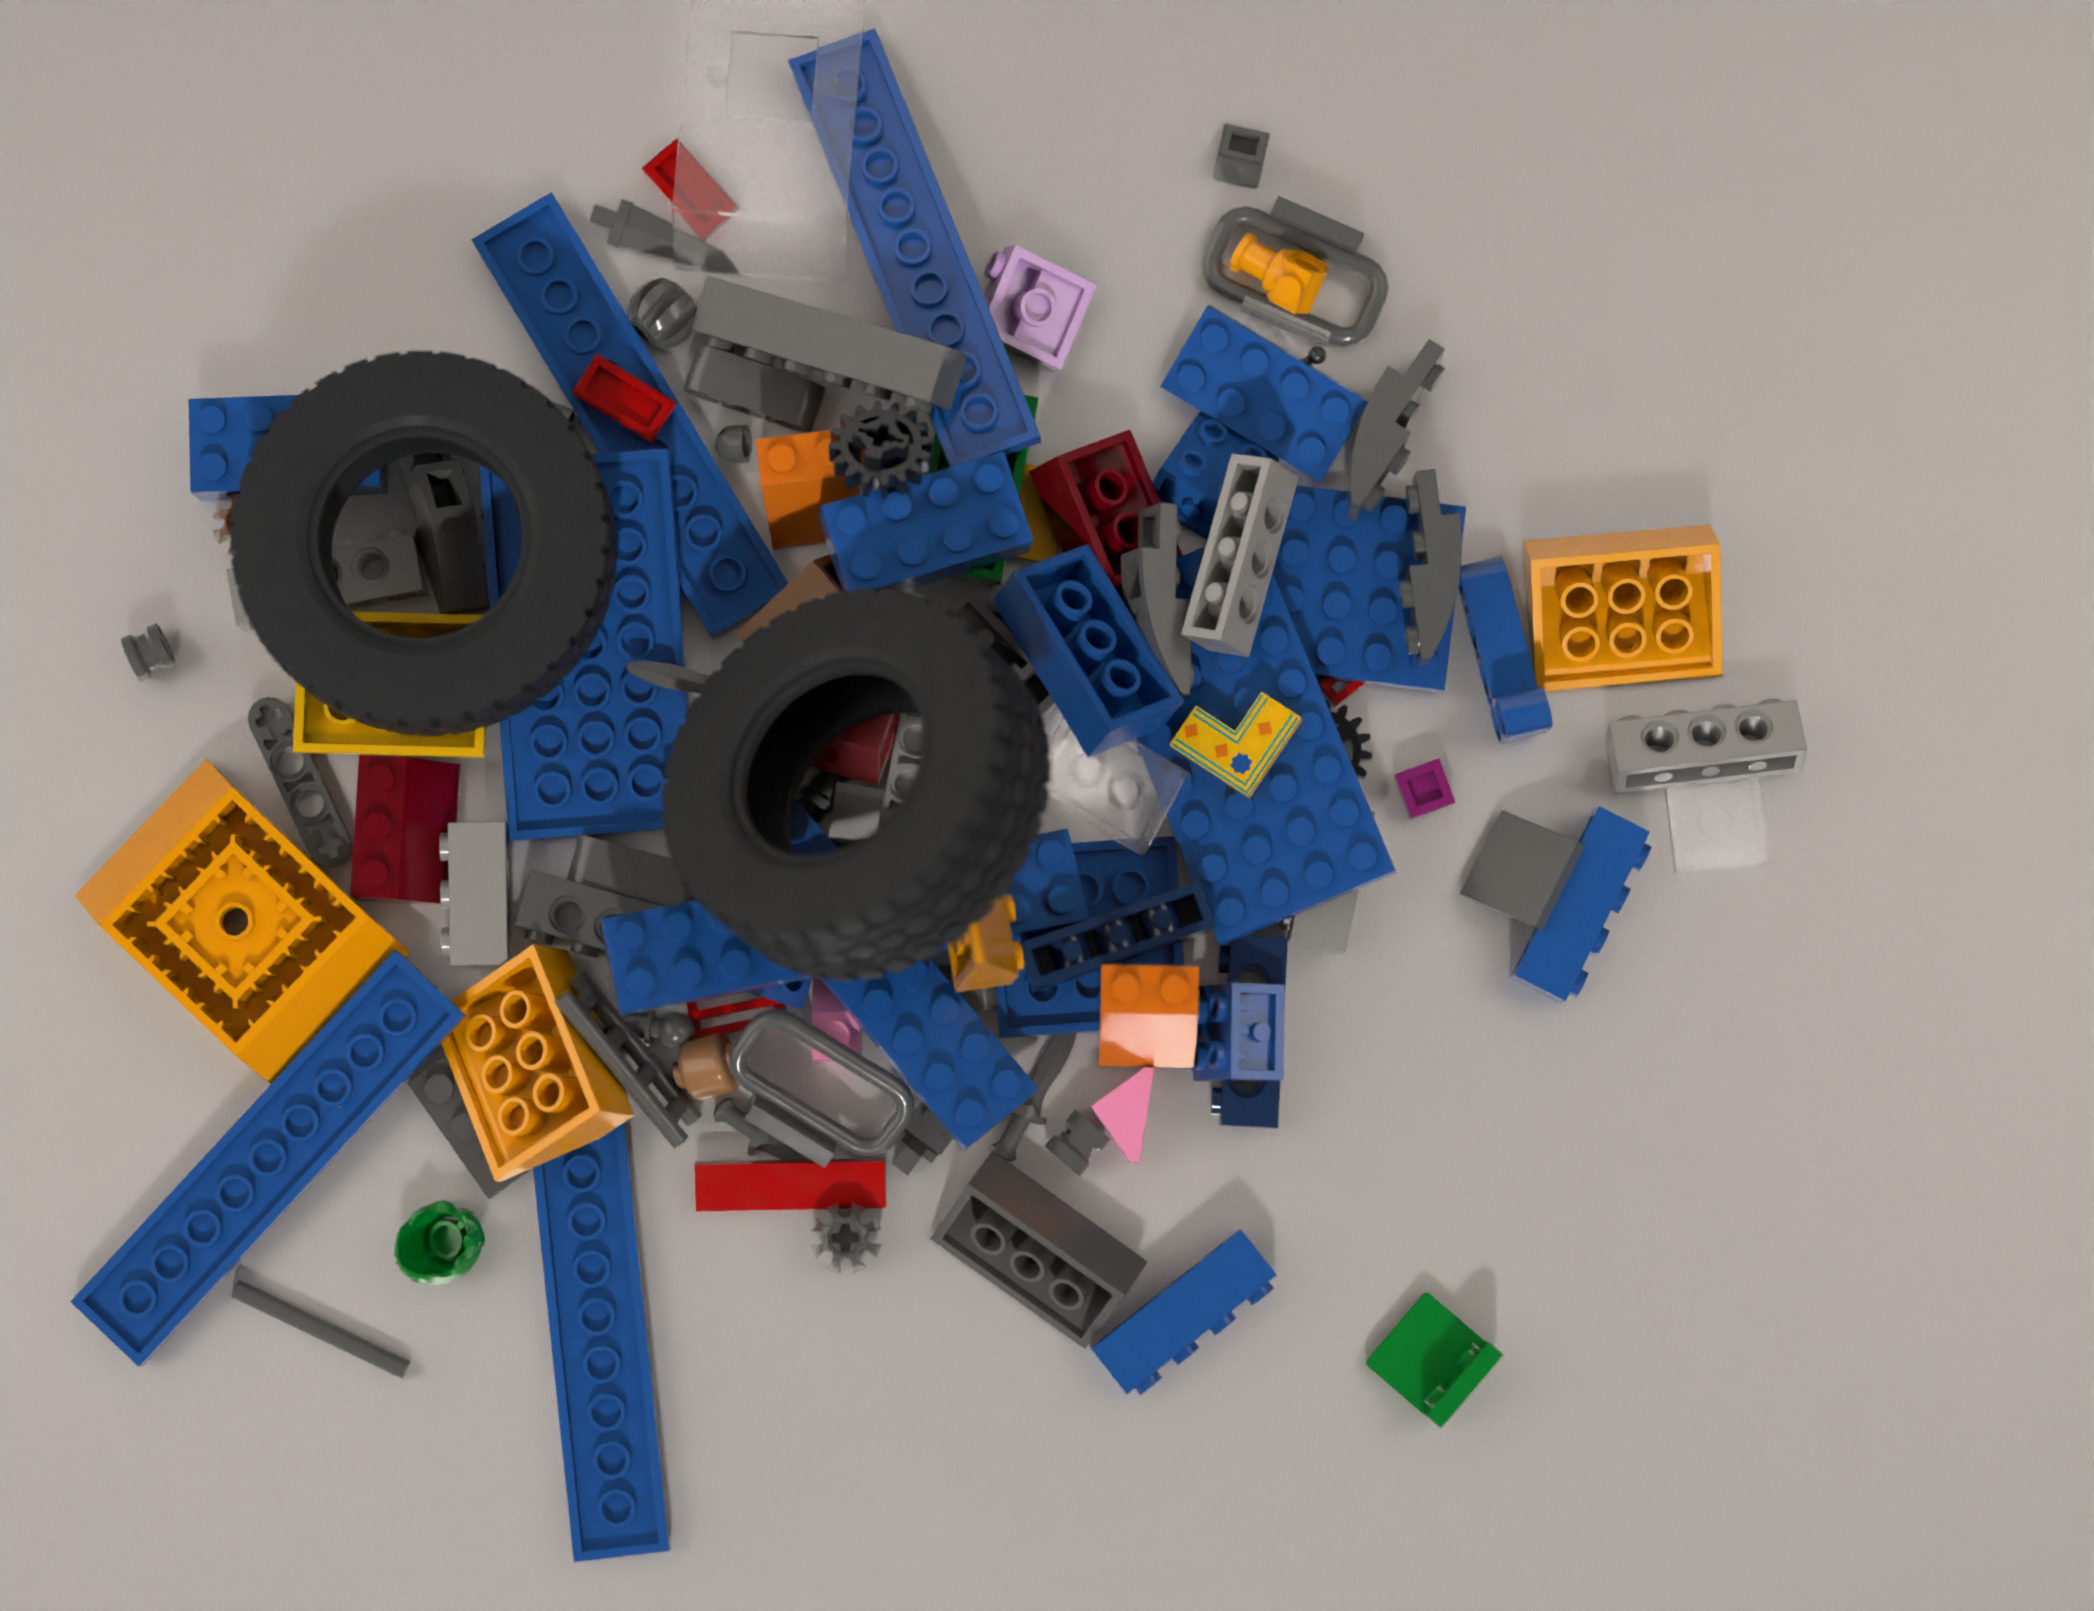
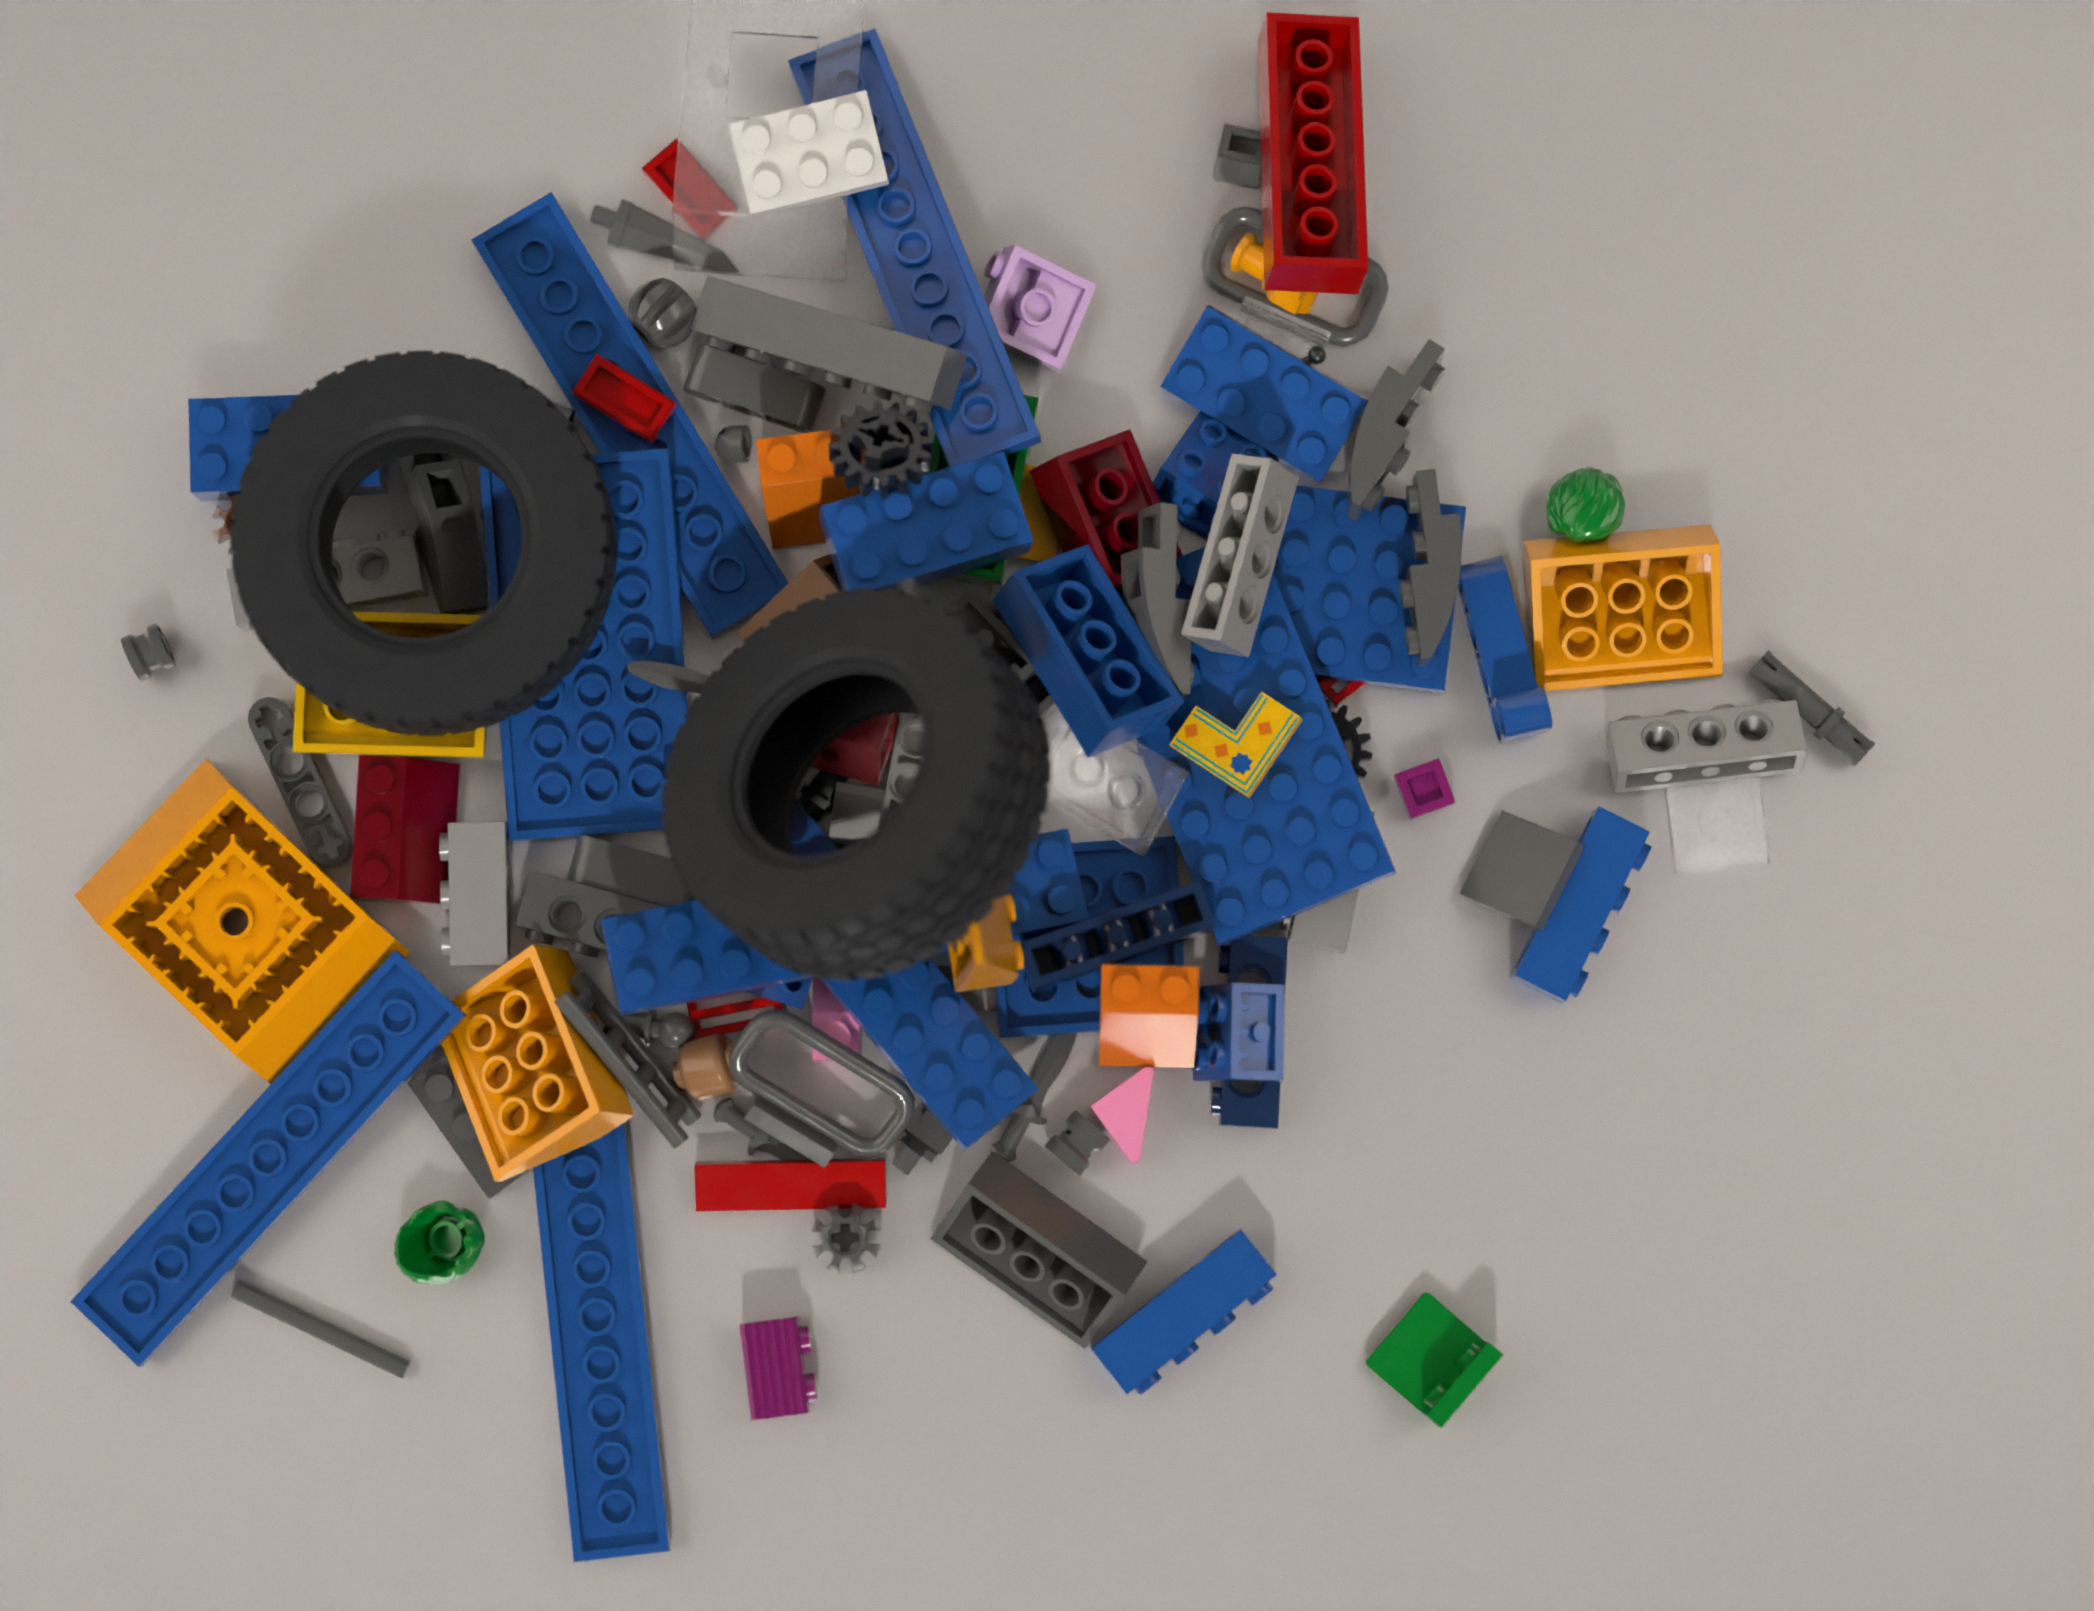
none -> white plate [729,90,889,218]
none -> magenta brick [739,1316,818,1420]
none -> red brick [1258,12,1368,295]
none -> green hair [1546,467,1625,544]
none -> dark grey pin [1748,650,1875,766]

